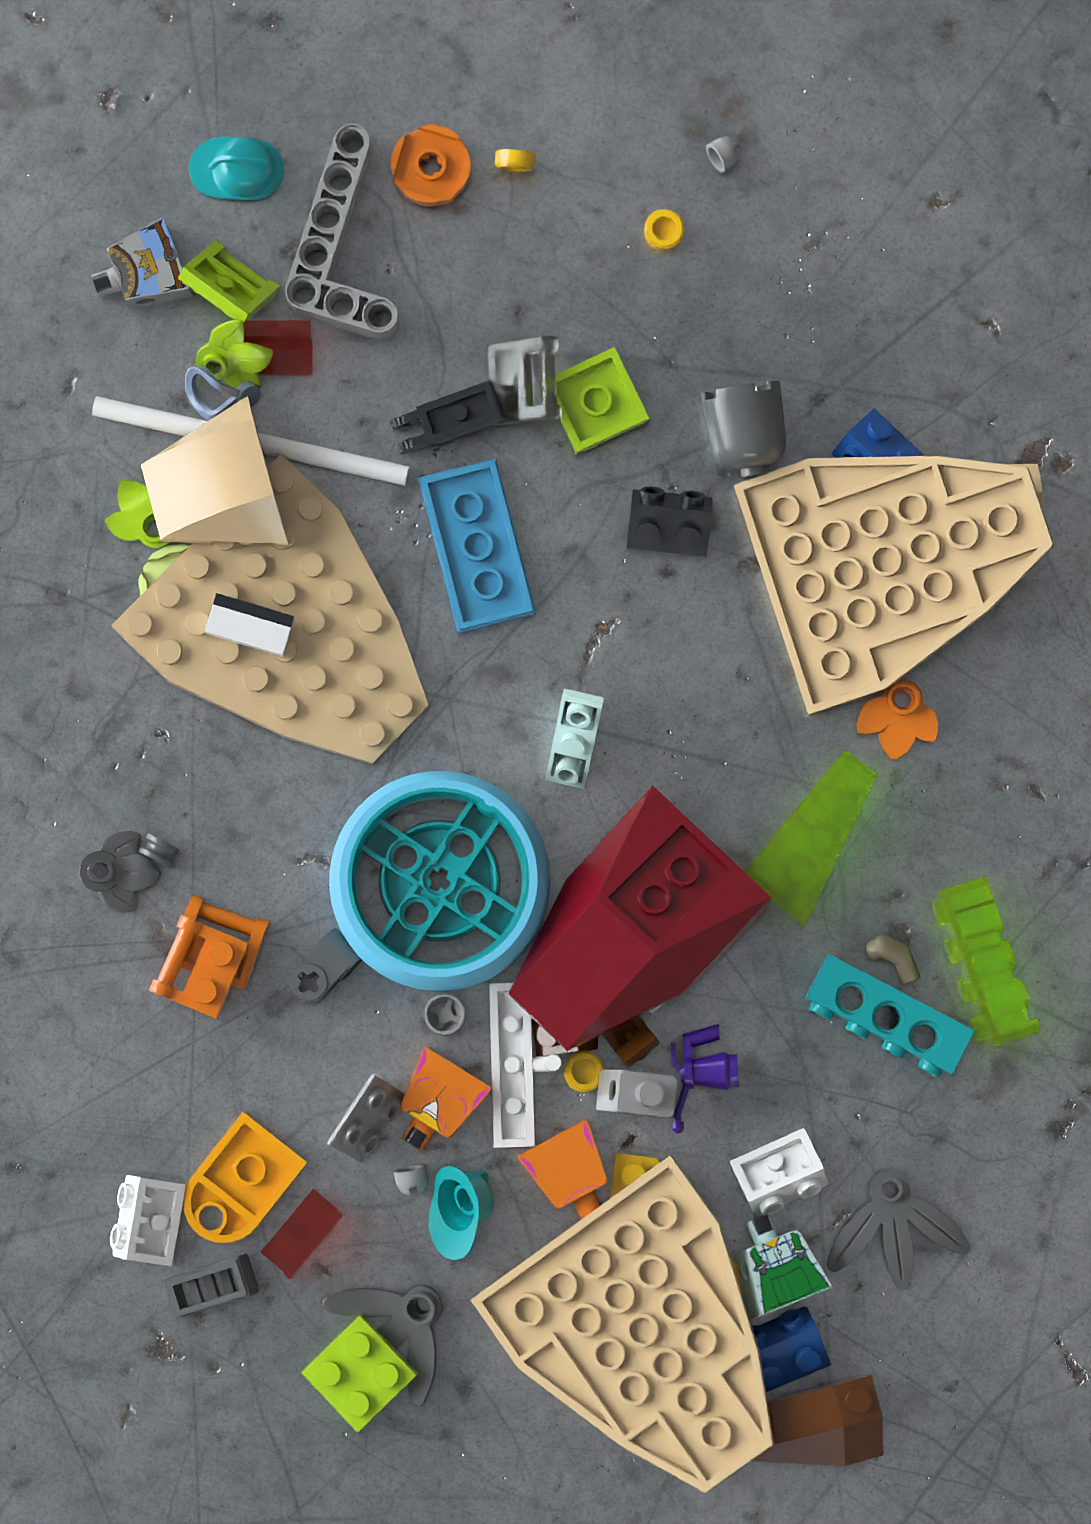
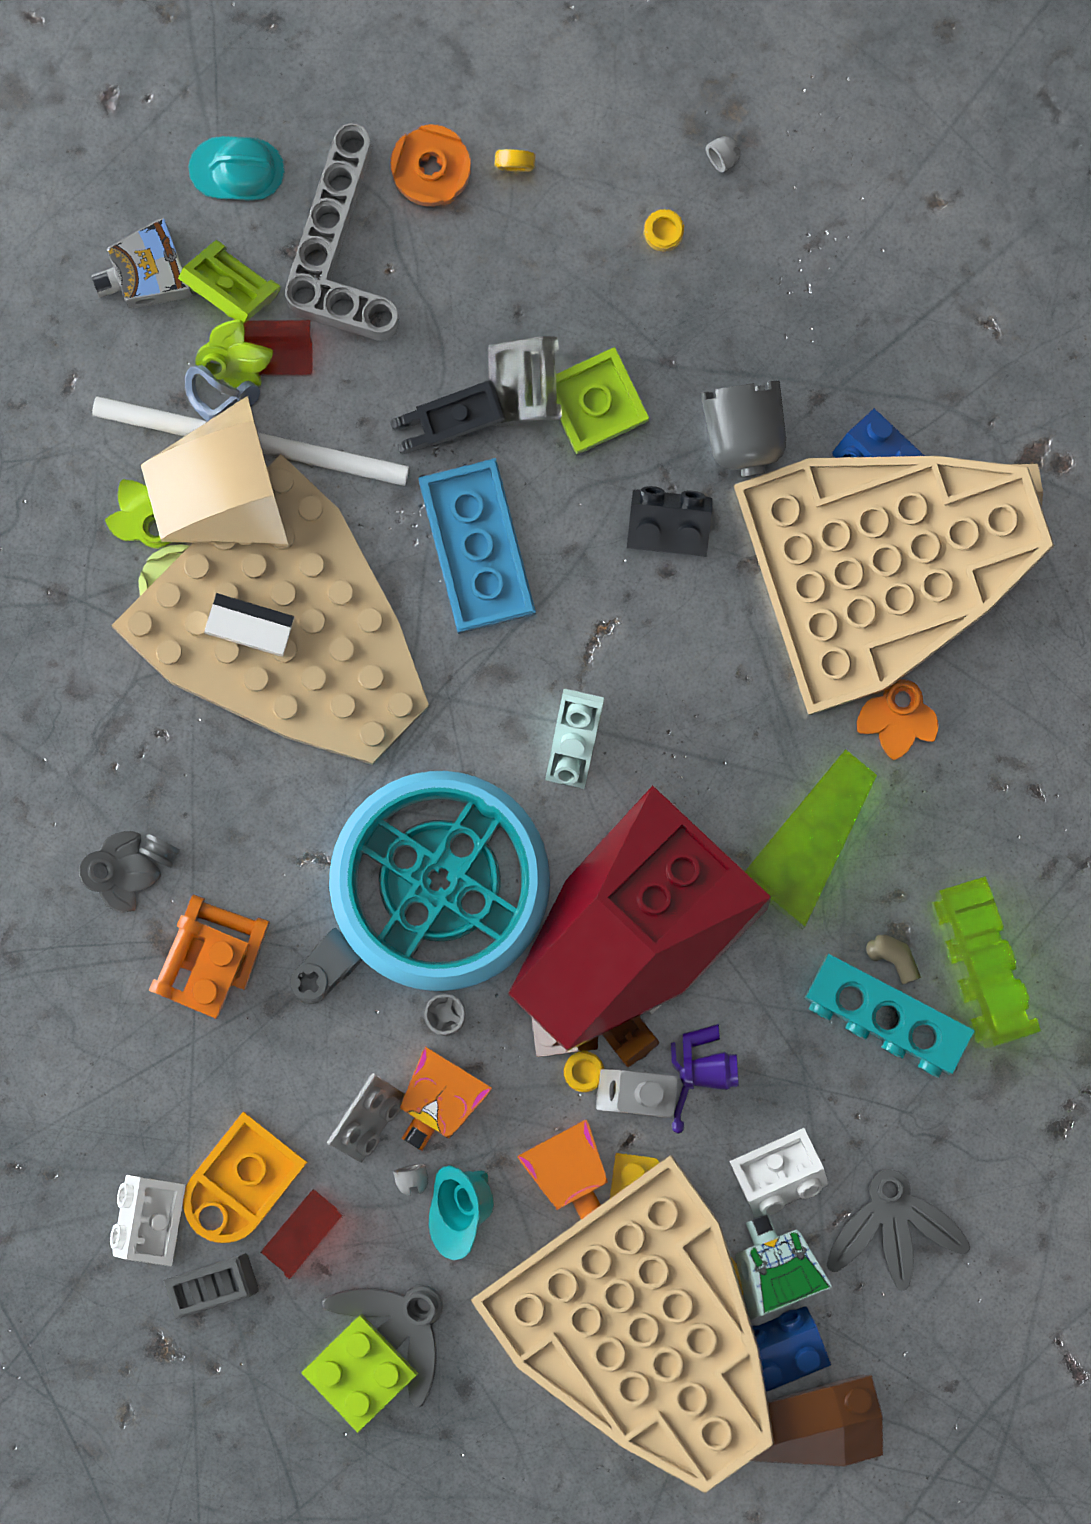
white plate [489,983,561,1148] -> none

